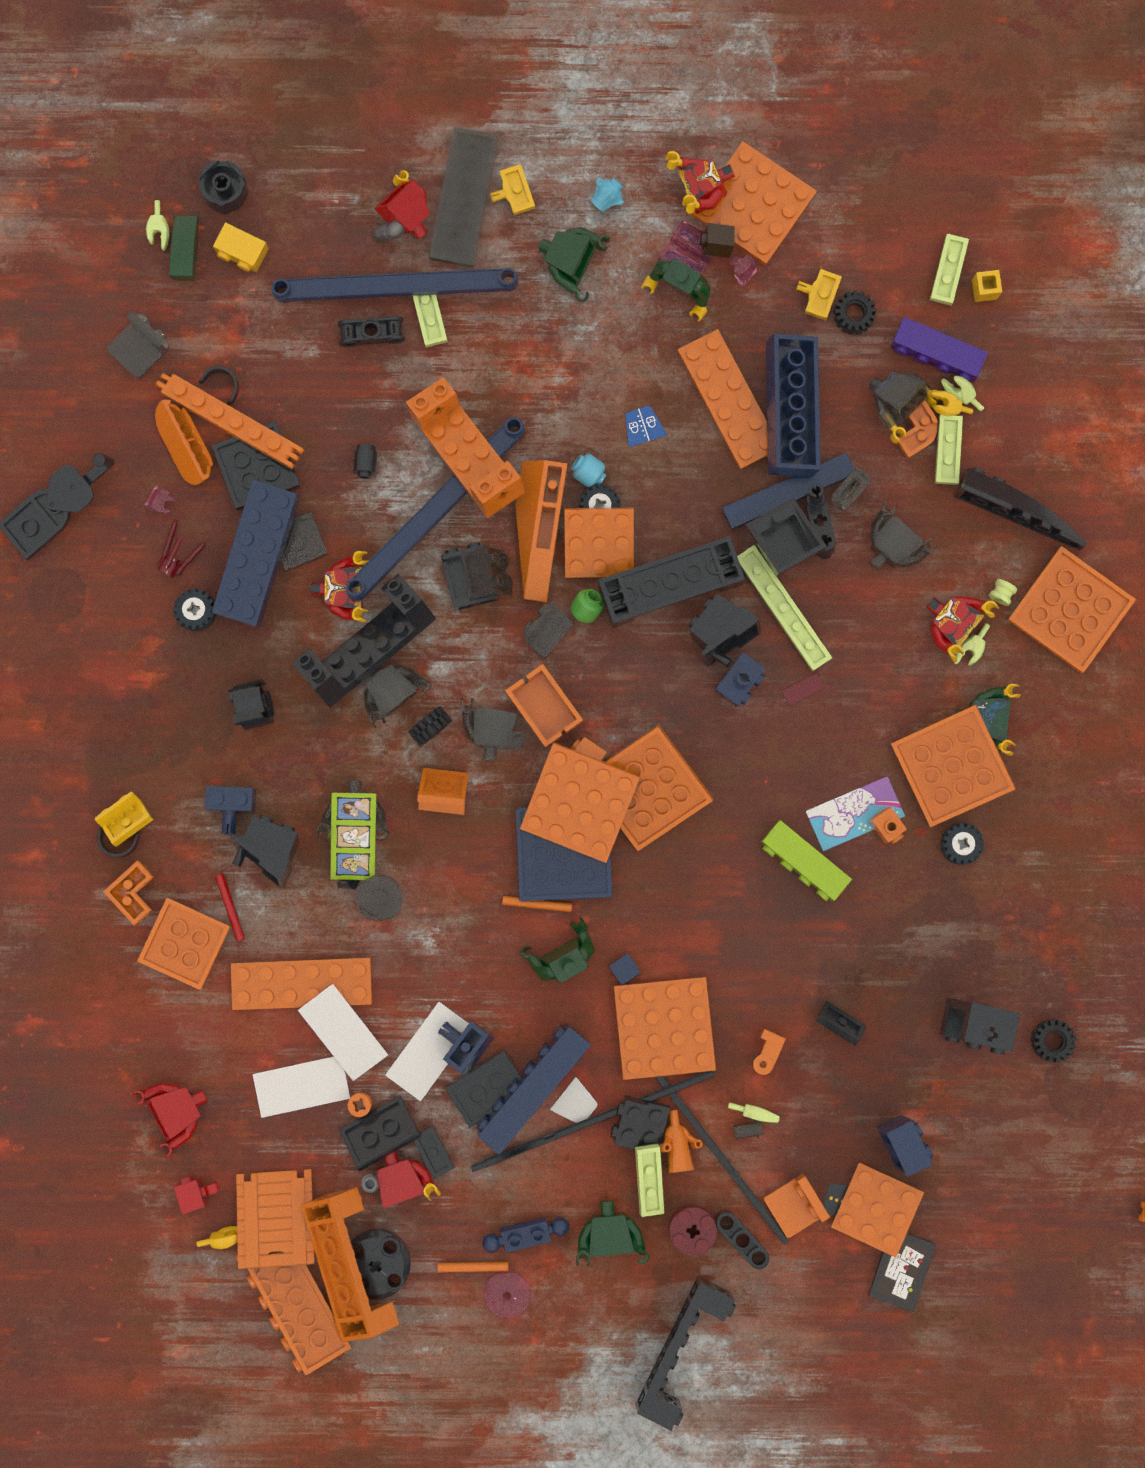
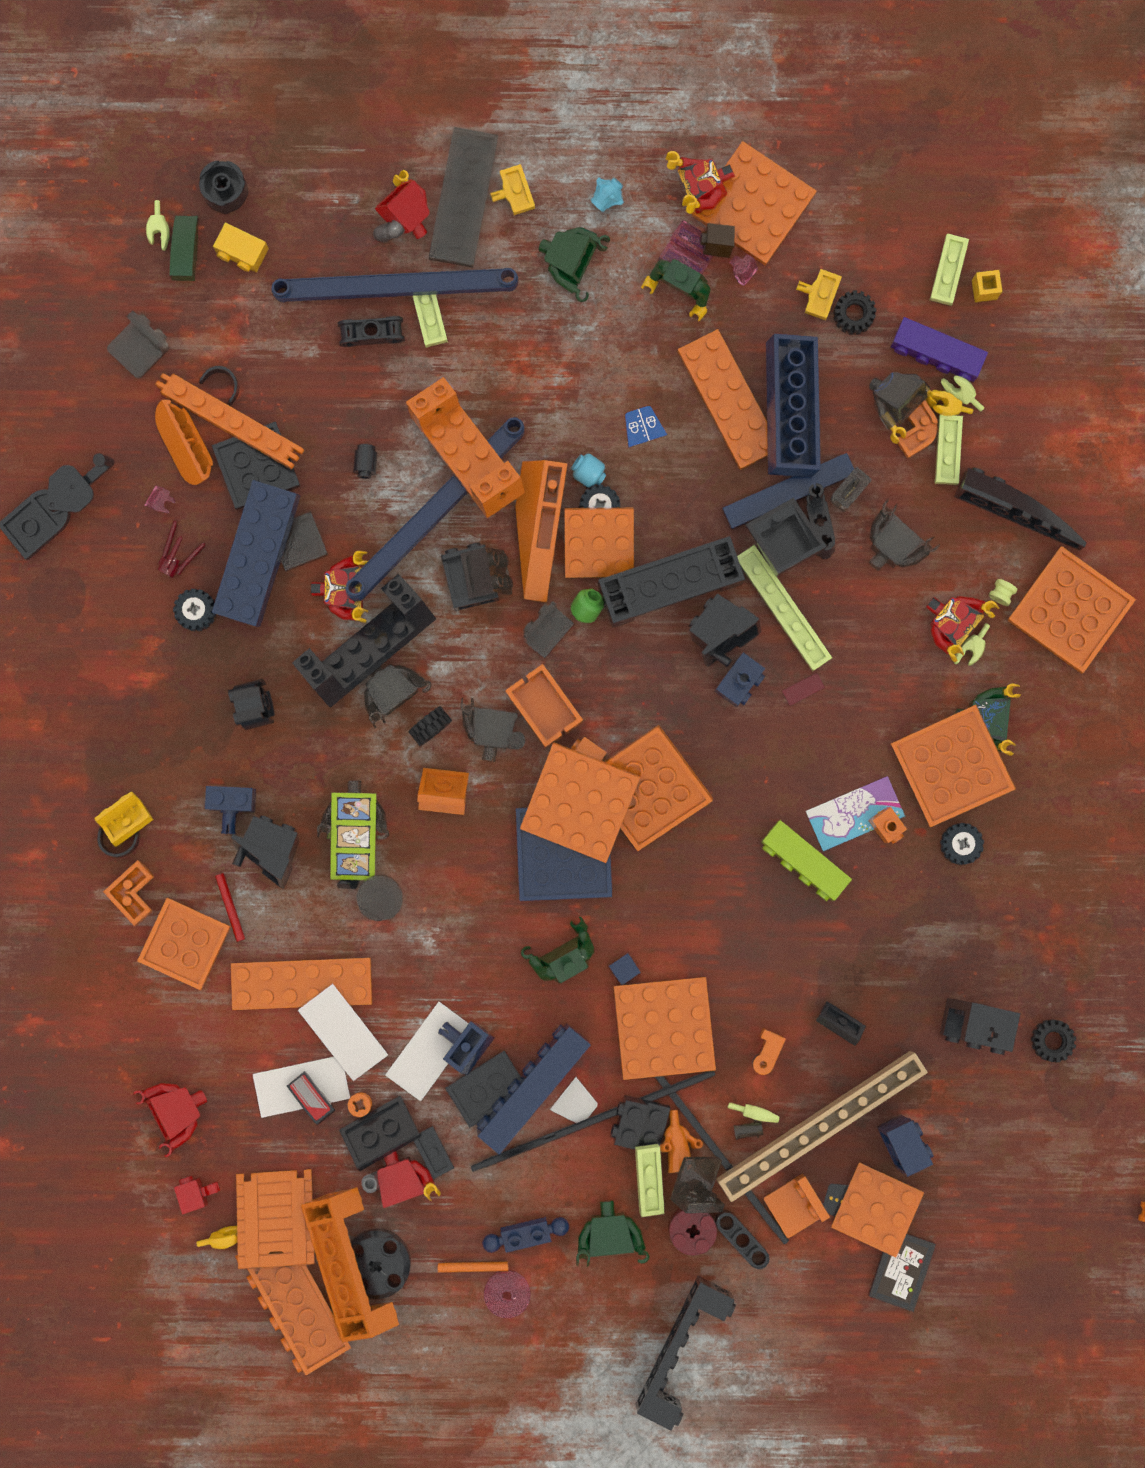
orange bar [502,896,572,912] -> none
none -> slope [287,1071,336,1125]
none -> clear smoke bracket [670,1157,725,1213]
none -> tan brick [716,1051,928,1202]

